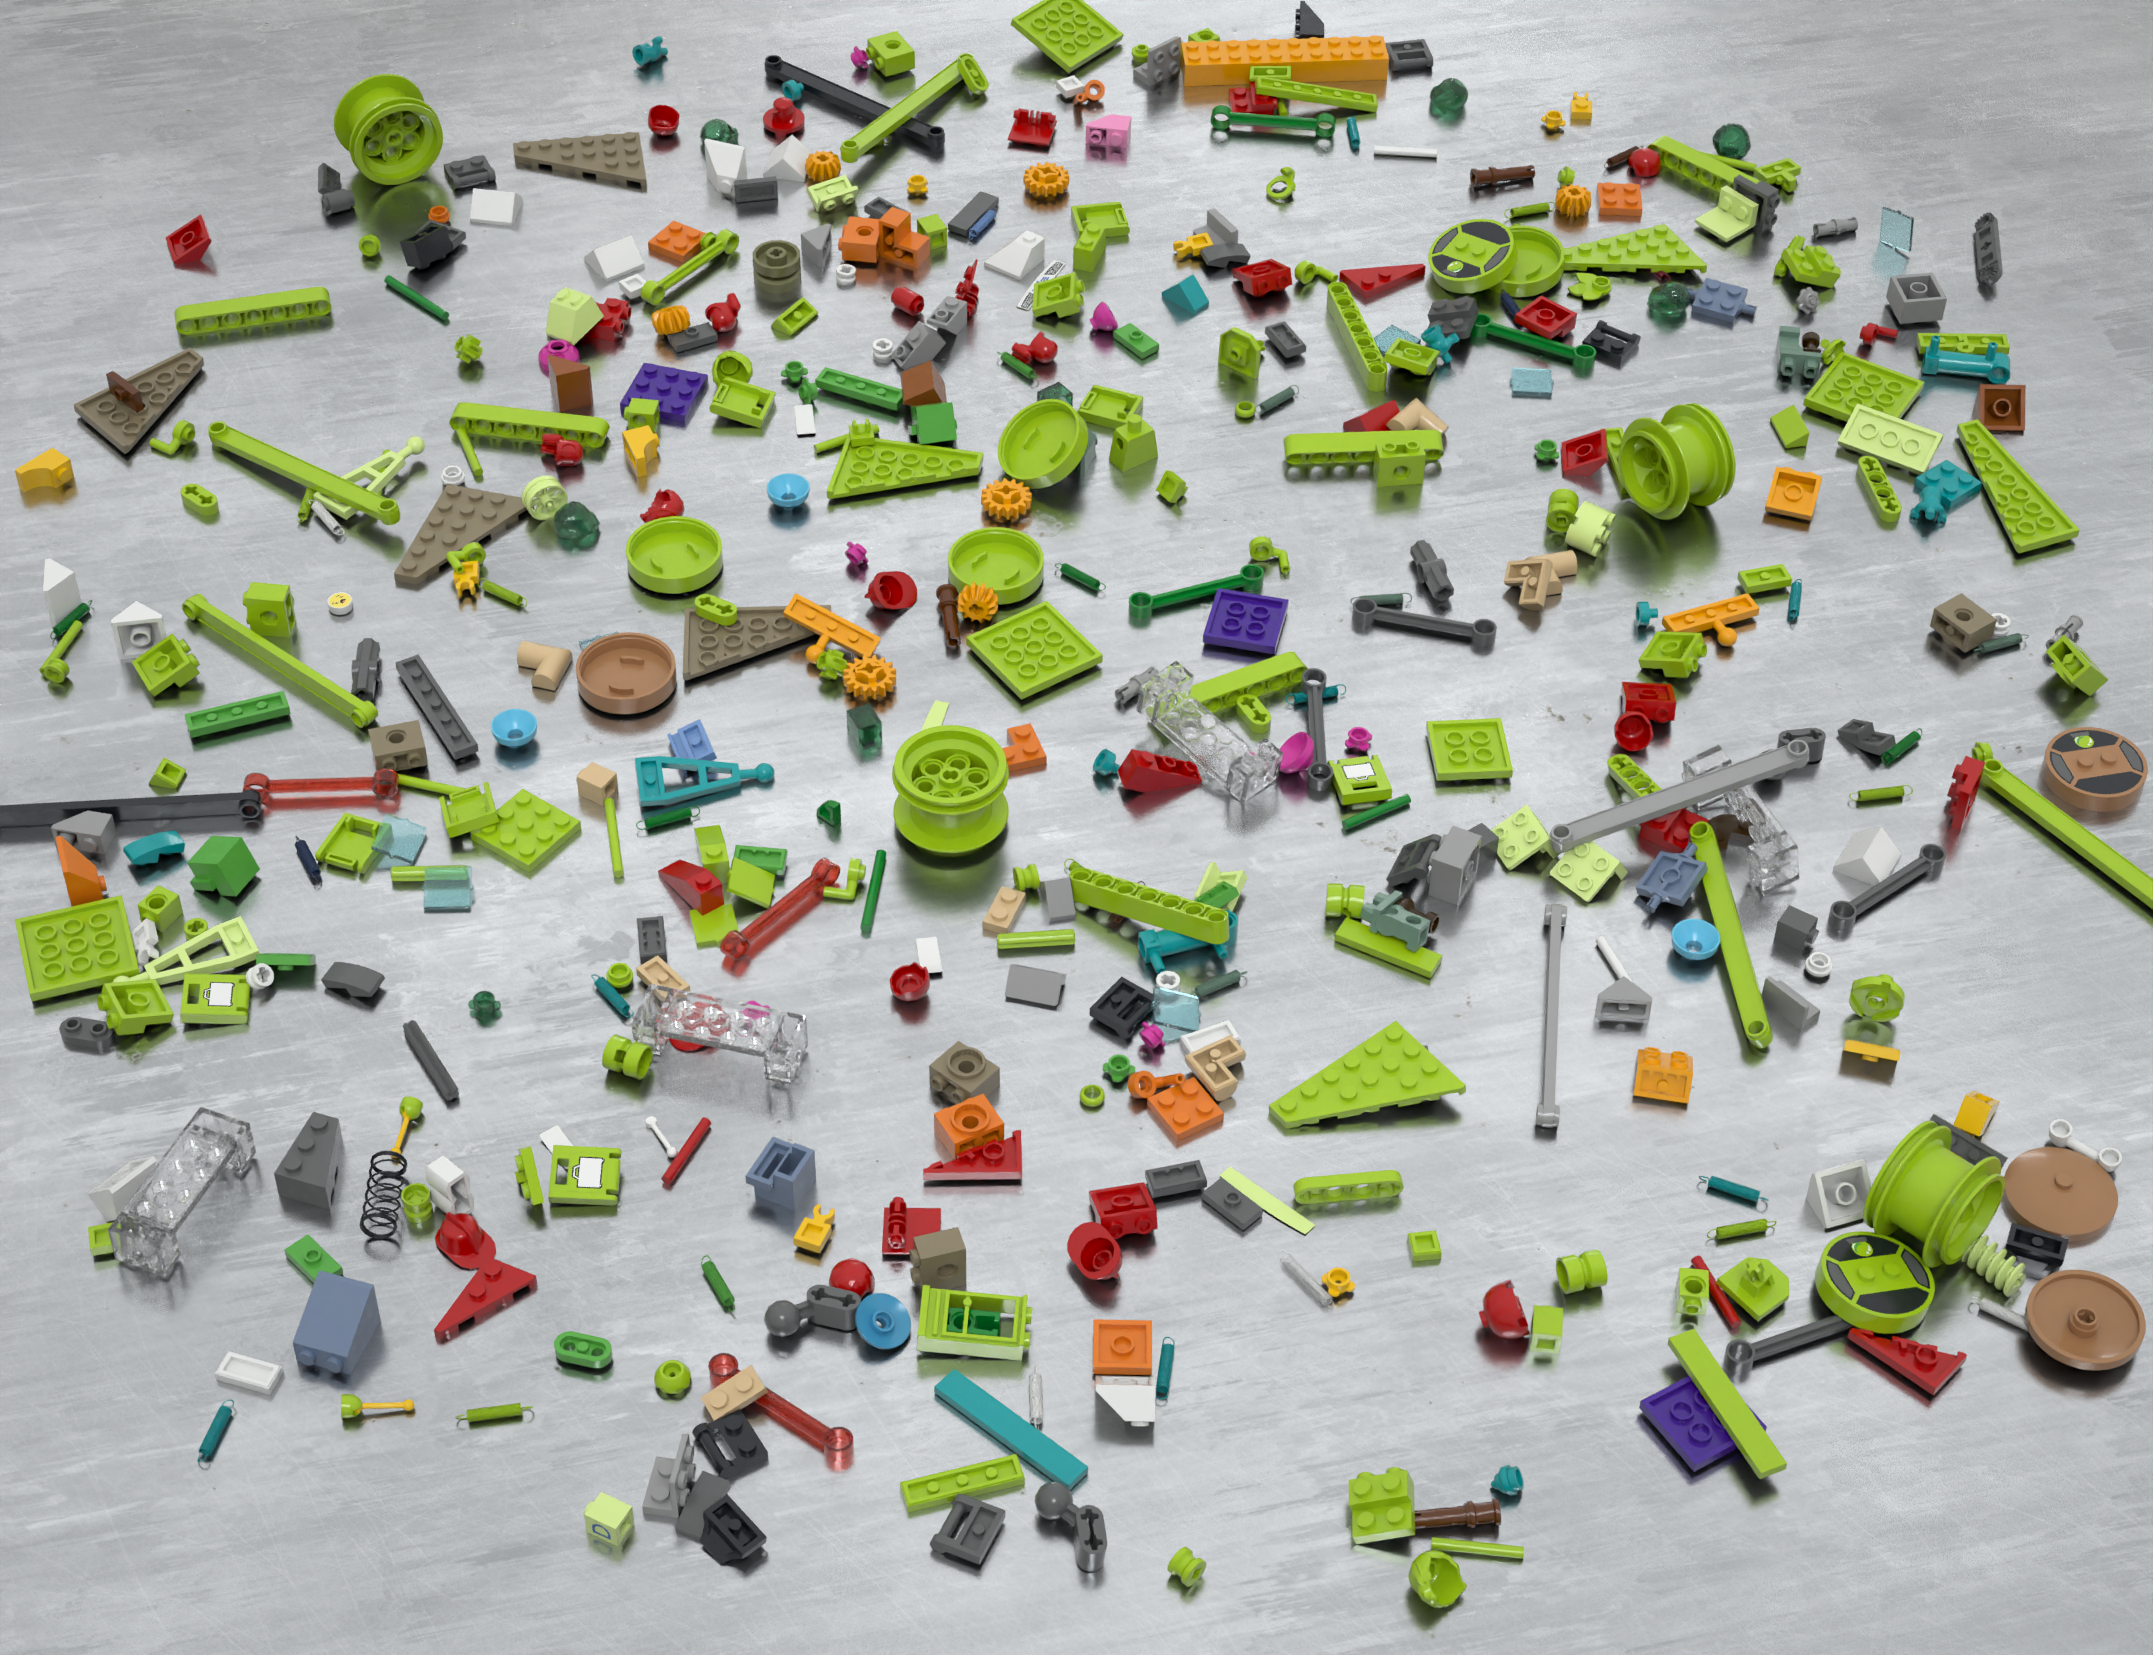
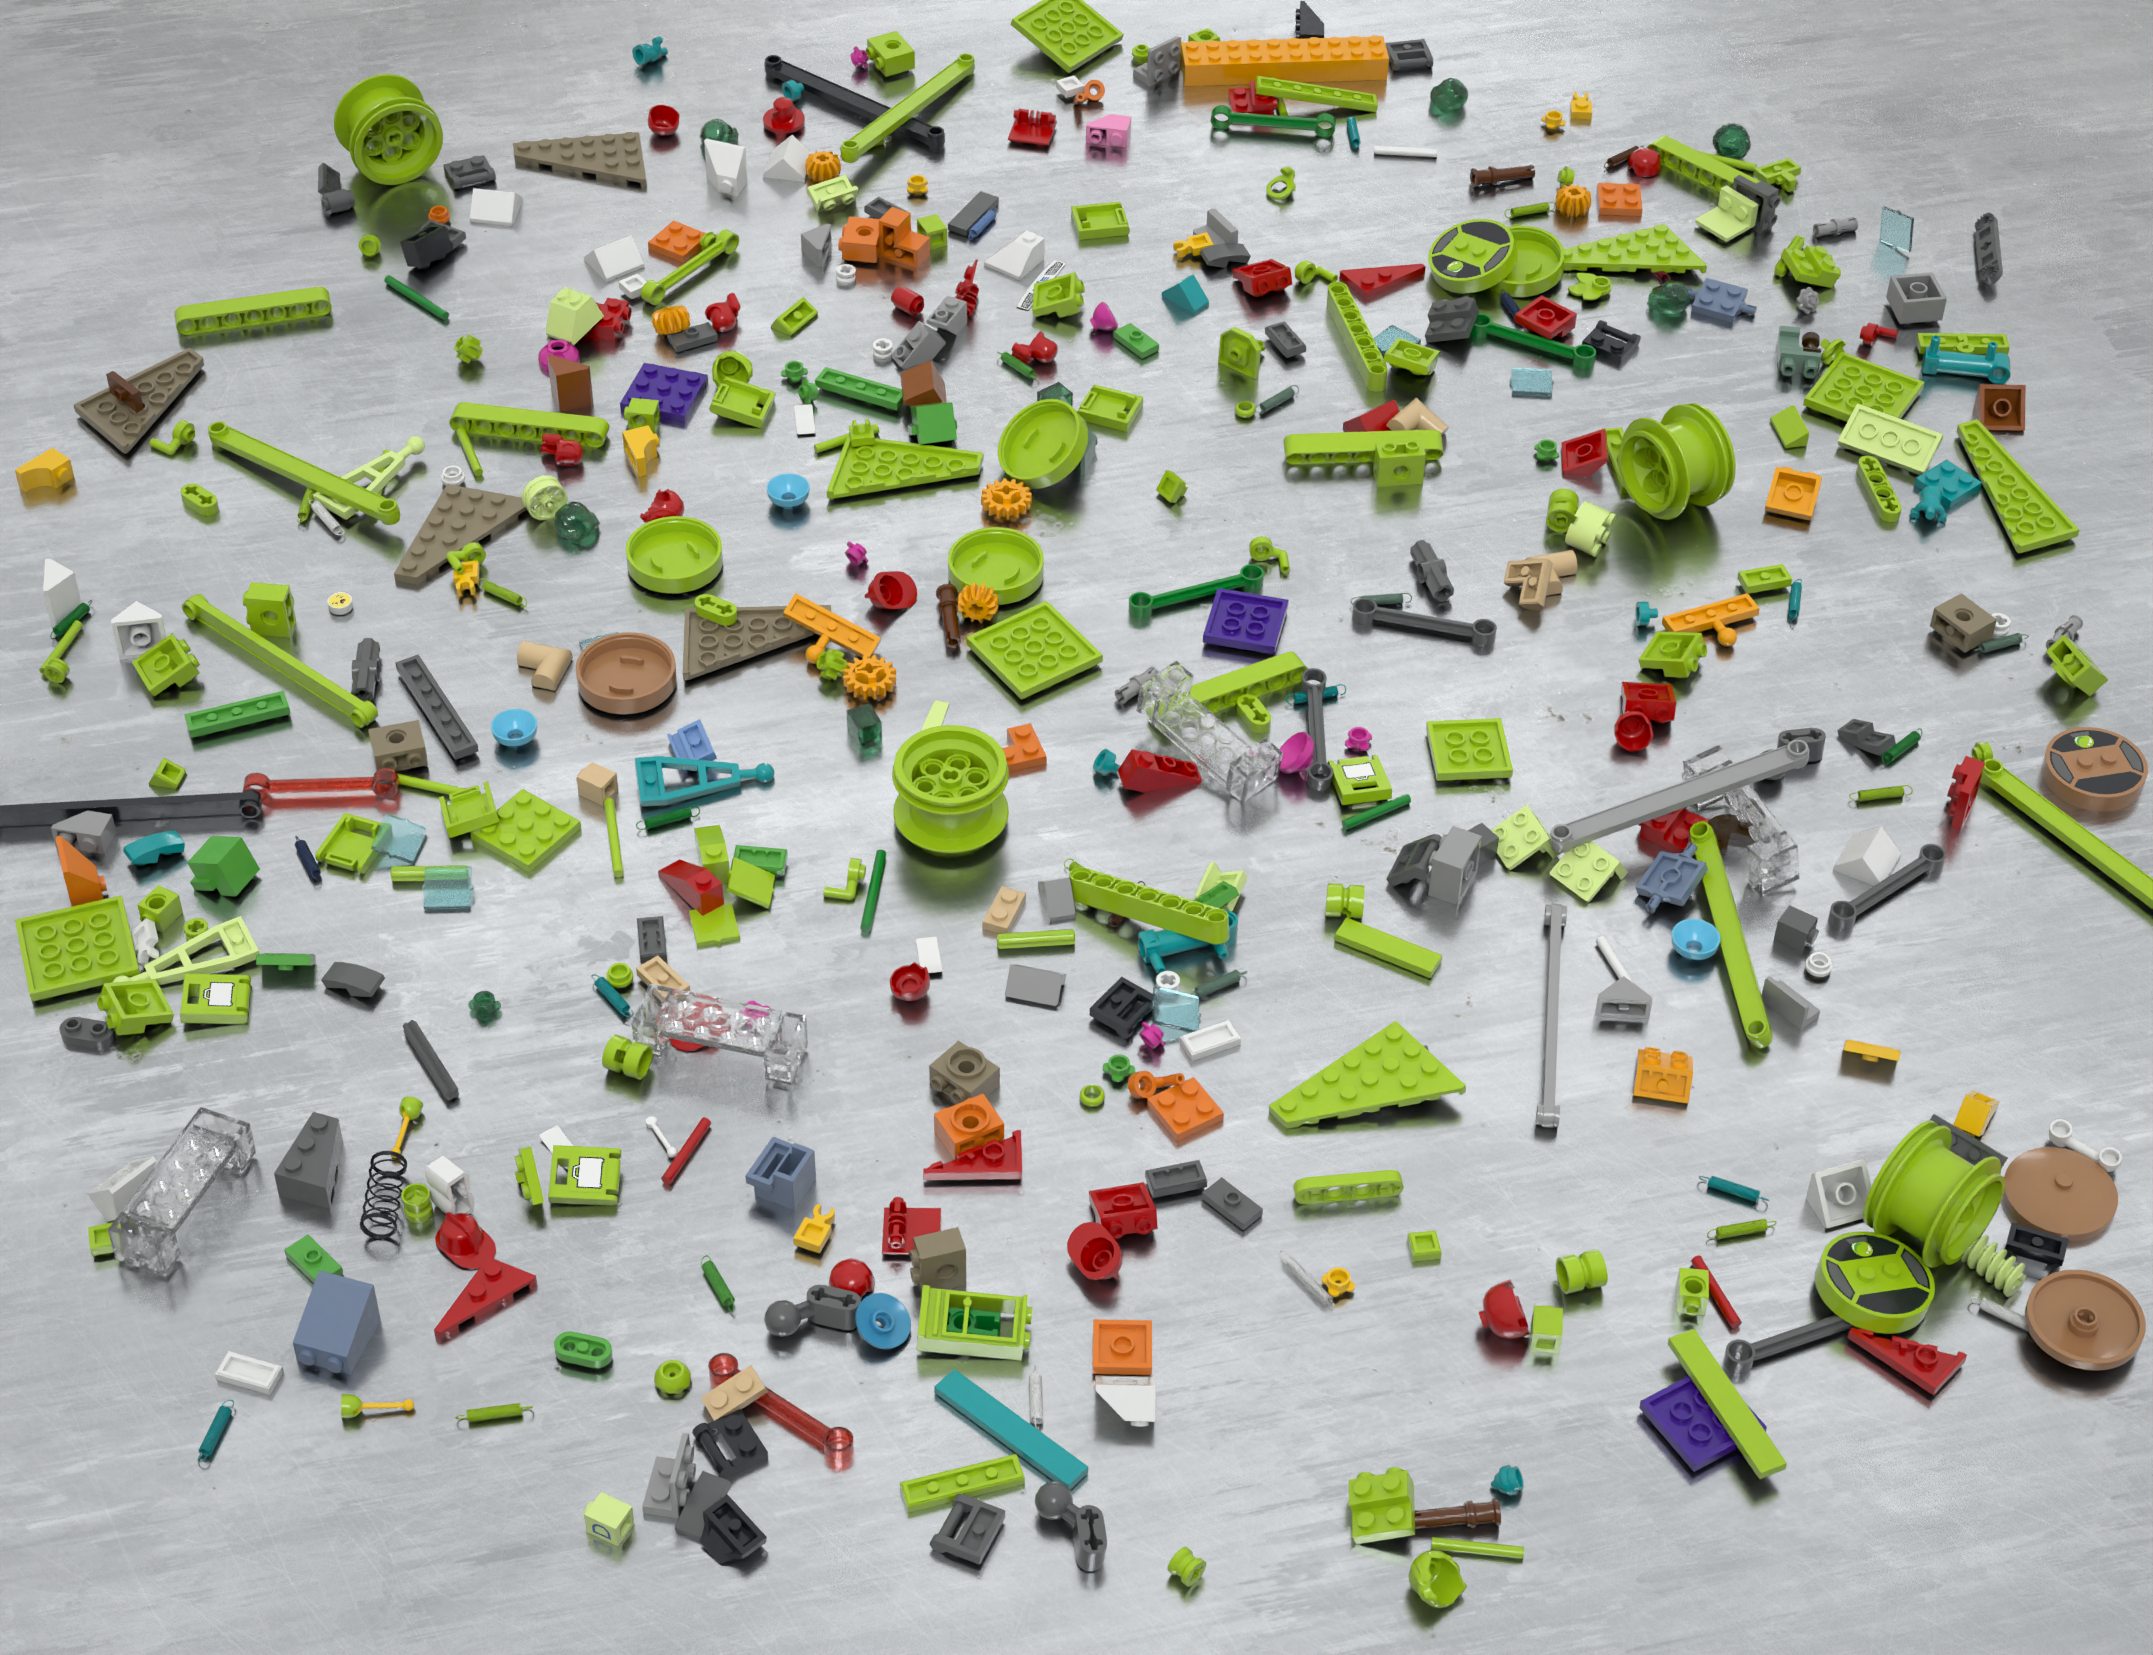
red slope [165,214,212,265] -> none
white bush [246,963,274,990] -> none
clear red piece [720,858,840,961] -> none
dark grey plate [734,176,778,203] -> none
olive wheel [752,240,801,294] -> none
green tile [816,800,841,826] -> none
lime plate [957,56,989,95] -> none
lime wheel [1013,864,1040,892] -> none
light orange gear [1023,162,1069,197] -> none
green piece [1055,563,1106,591] -> none
lime brick [1072,223,1106,272] -> none
lime torso [1109,414,1158,472] -> none
teal piece [1156,1337,1175,1399] -> none
tan brick [1185,1035,1246,1101] -> none
yellowish green sticker [1219,1167,1315,1234] -> none
lime slope [1249,66,1291,81] -> none
sand green hips [1360,890,1440,952] -> none
teal piece [1421,324,1460,364] -> none
lime beam [1607,754,1662,799] -> none
lime piece [1716,1257,1789,1321] -> none
lime plate [1849,974,1905,1022] -> none

